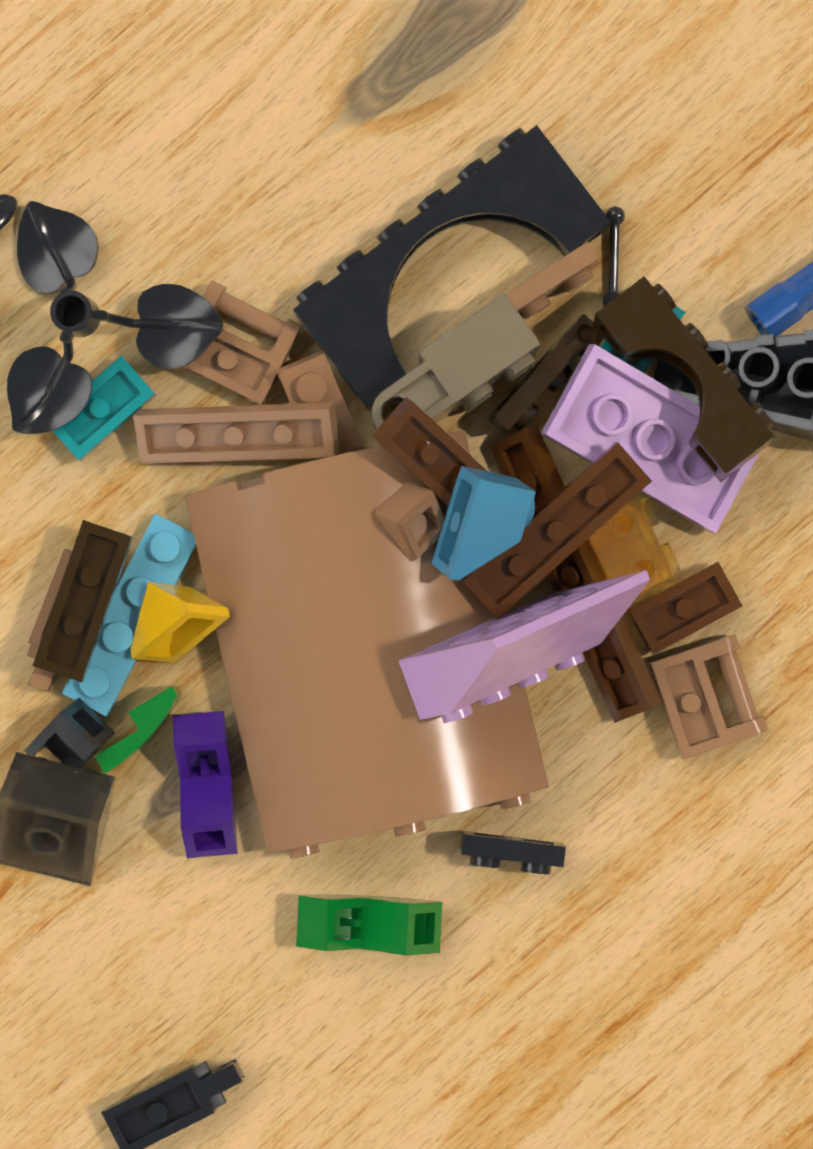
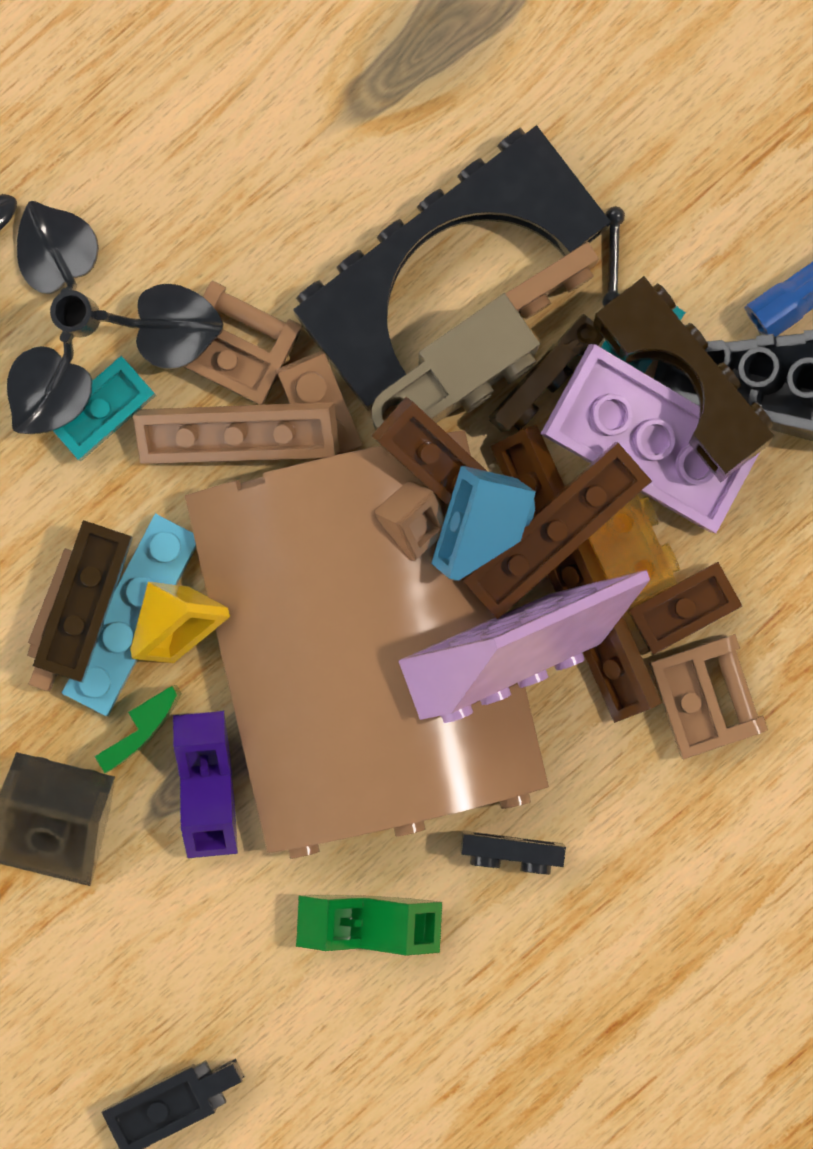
black panel [24,698,115,773] -> none

